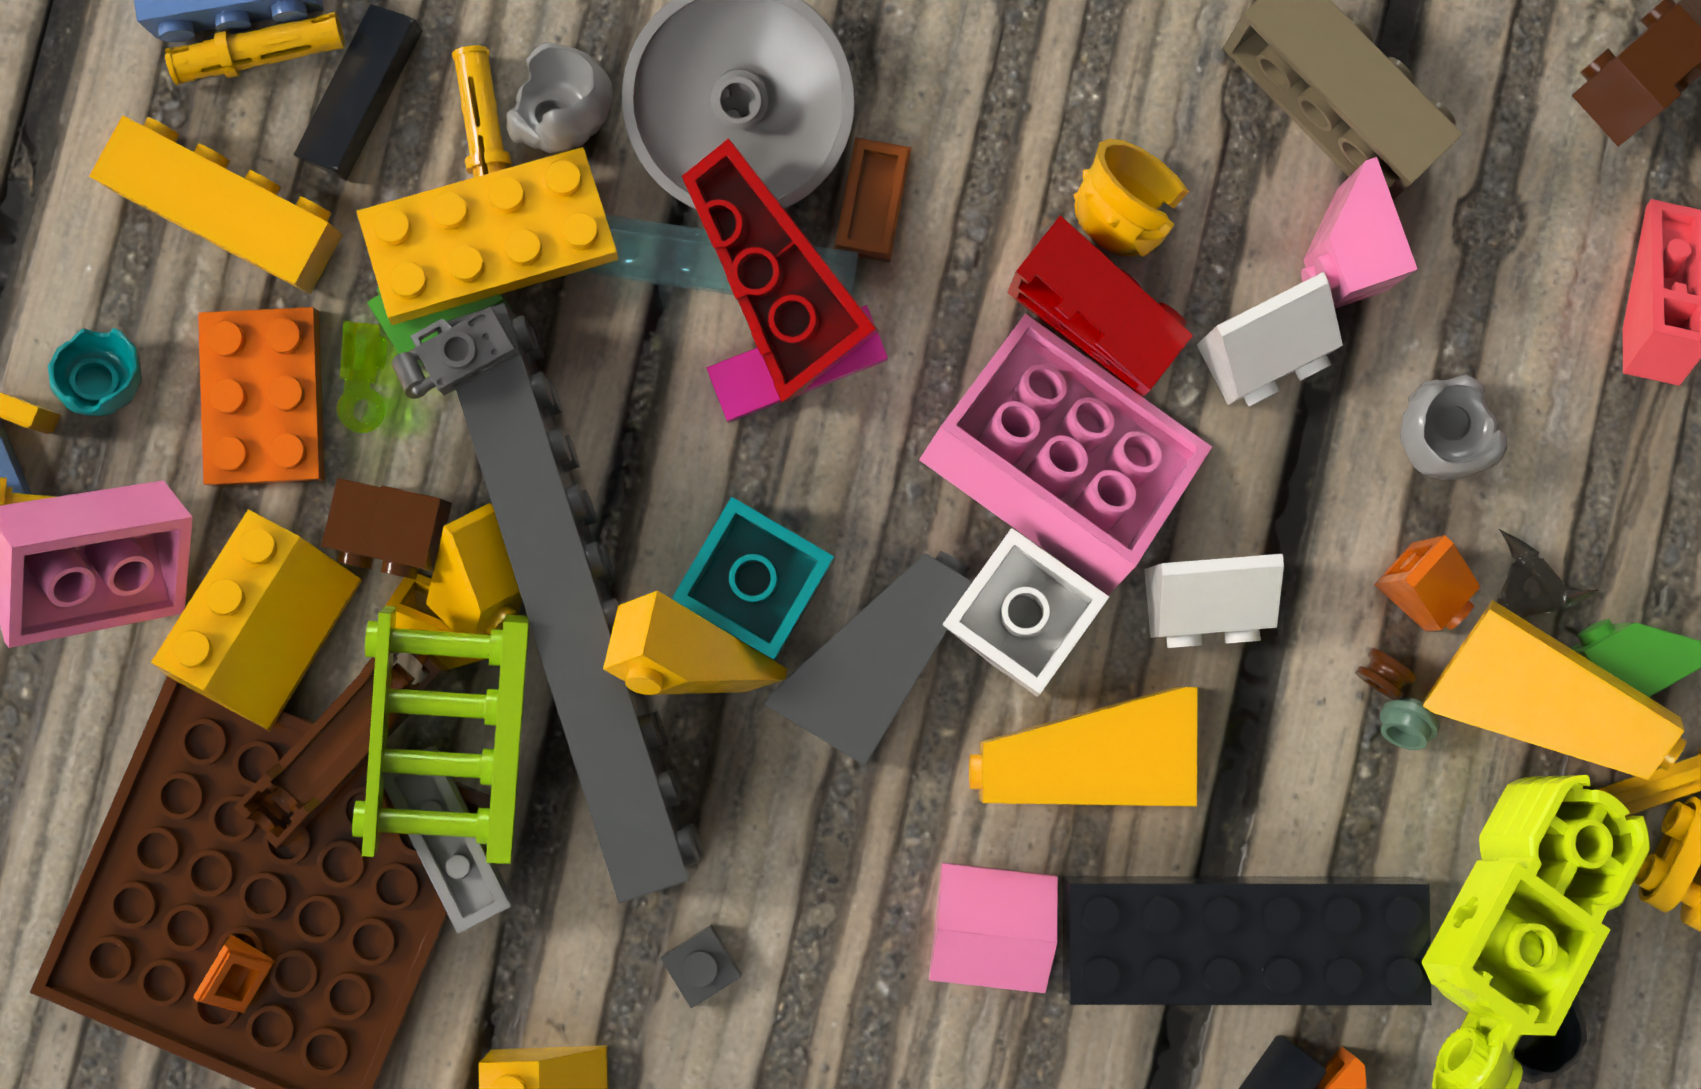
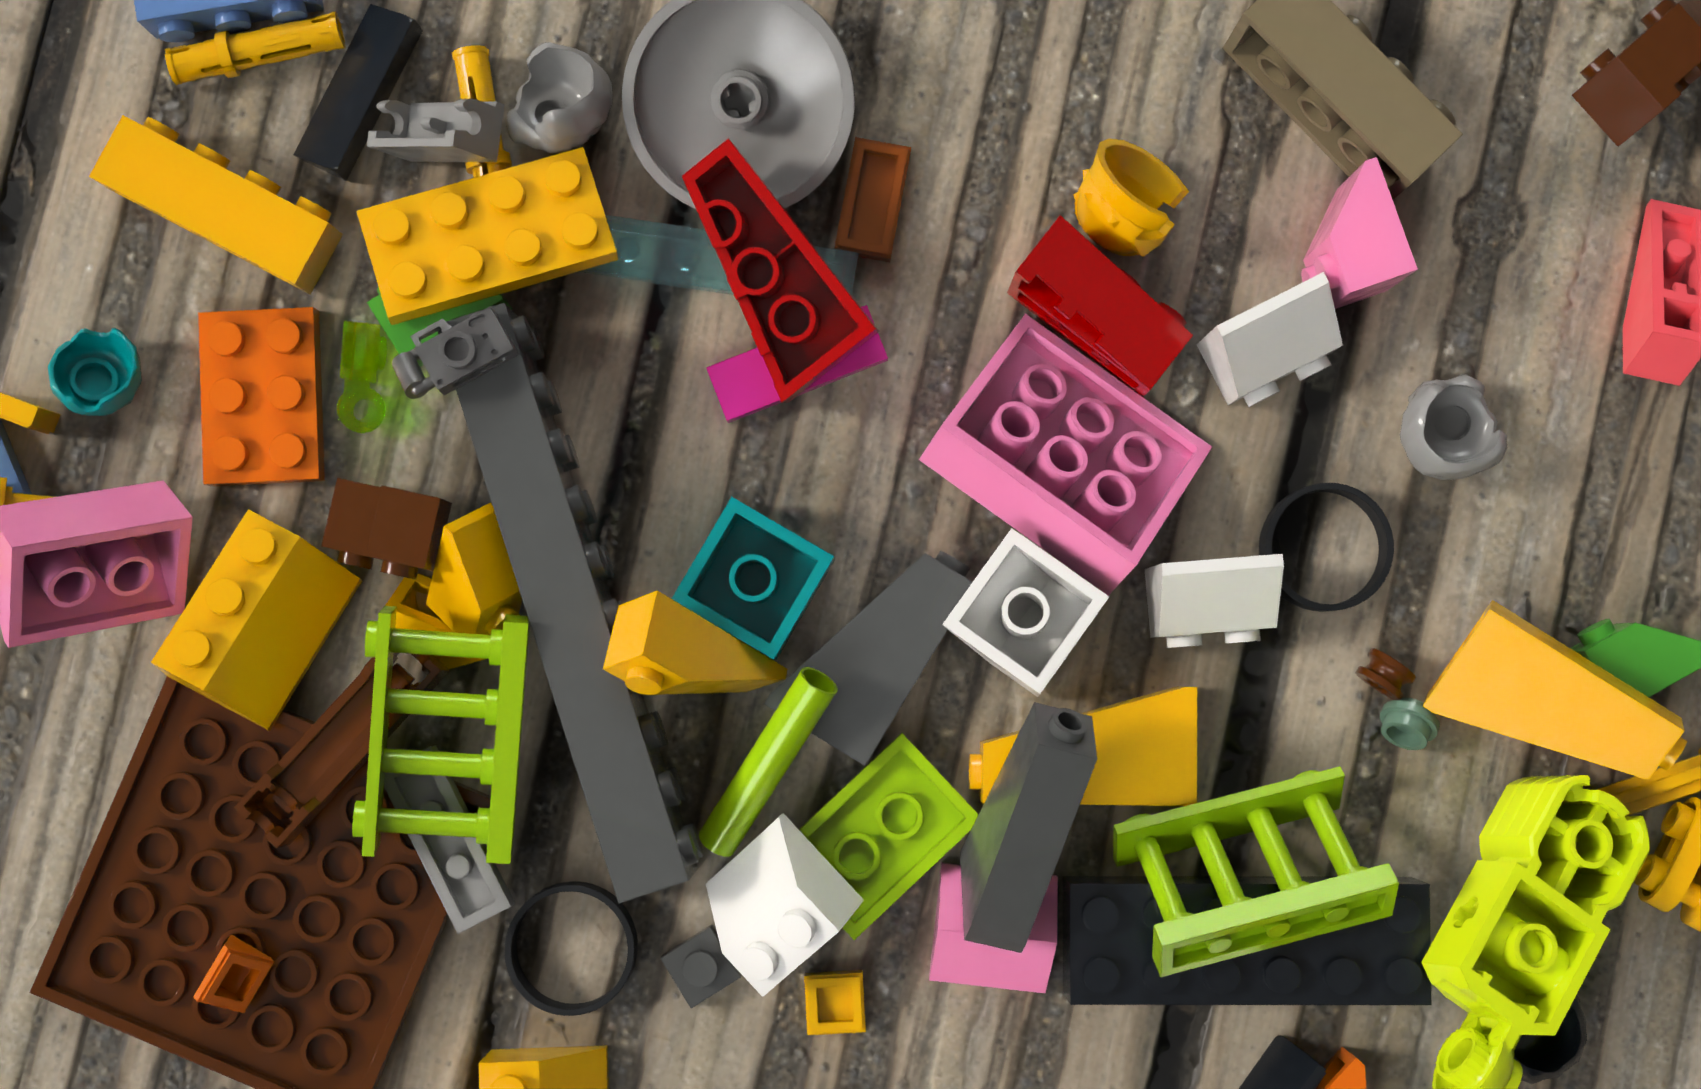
orange slope [1374,535,1481,631] -> none
clear smoke piece [1497,529,1598,618] -> none
none -> light grey hinge [367,99,504,162]
none -> black tyre [505,881,638,1016]
none -> lime piece [699,667,838,857]
none -> white slope [706,813,864,997]
none -> lime plate [799,732,979,940]
none -> yellow tile [804,970,866,1035]
none -> dark grey slope [960,702,1097,953]
none -> lime fence [1113,766,1399,977]
none -> black tyre [1259,483,1394,612]

